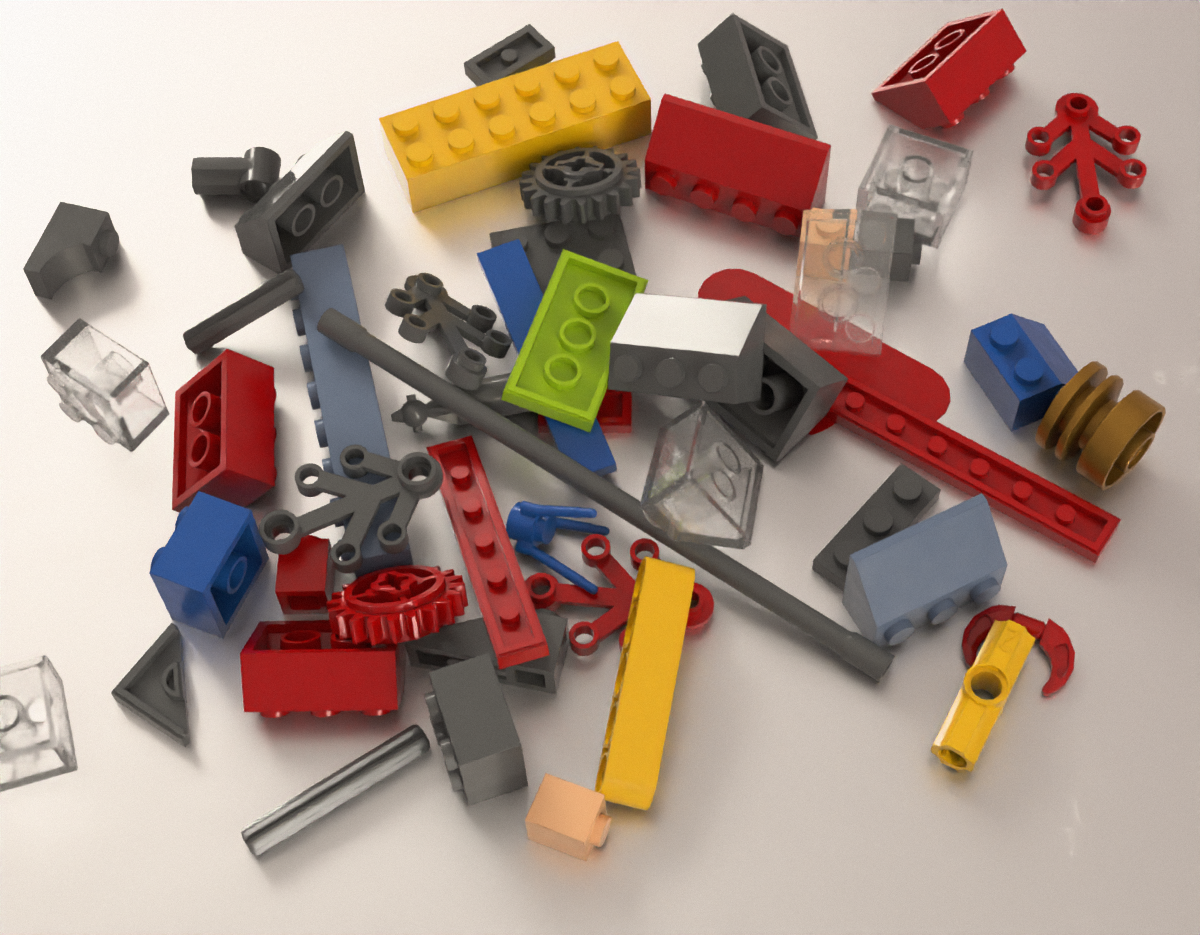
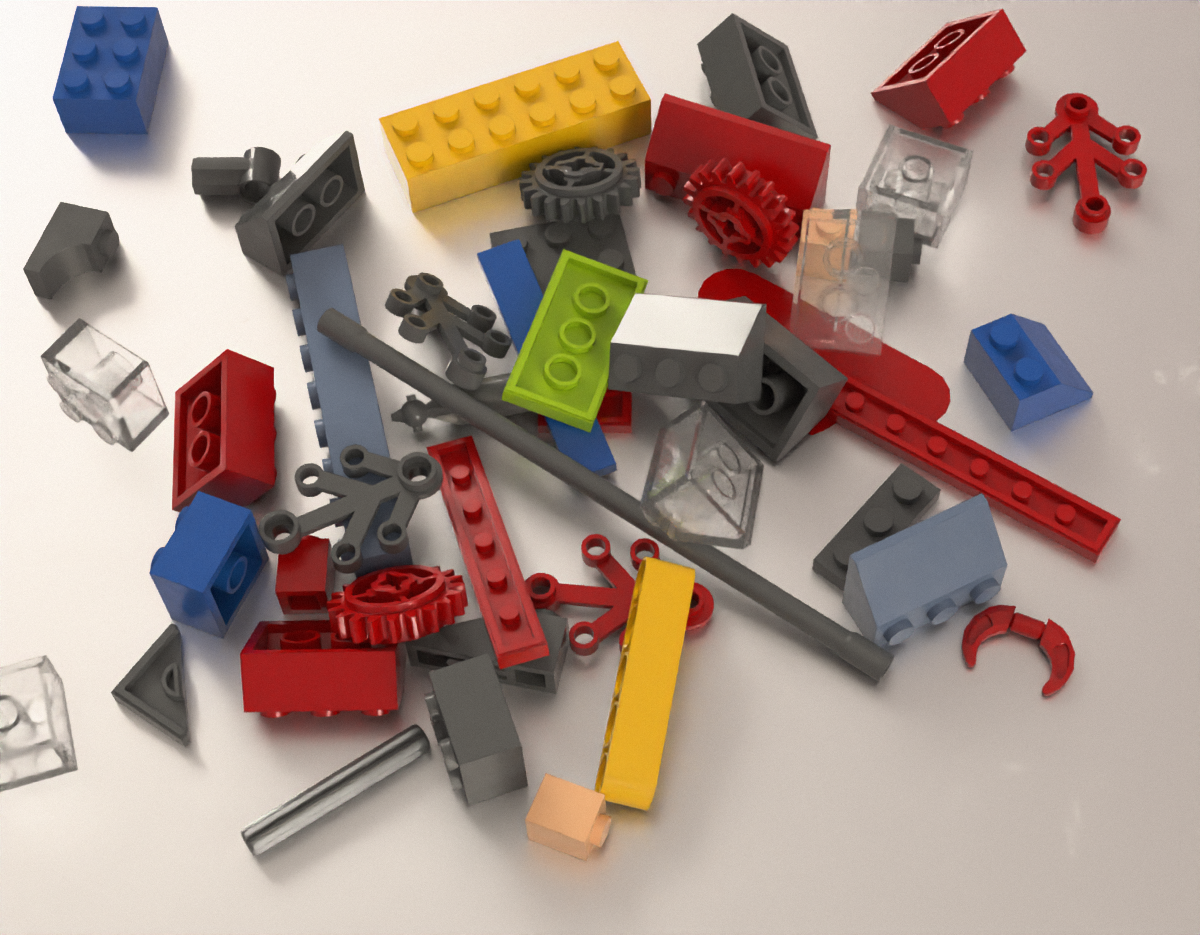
dark grey axle [182,269,304,354] -> none
dark grey plate [463,23,556,86] -> none
blue plant [506,501,610,594] -> none
yellow piece [931,620,1036,771] -> none
pearl gold wheel [1035,361,1166,491] -> none
none -> blue brick [52,6,169,135]
none -> red gear [683,158,800,268]

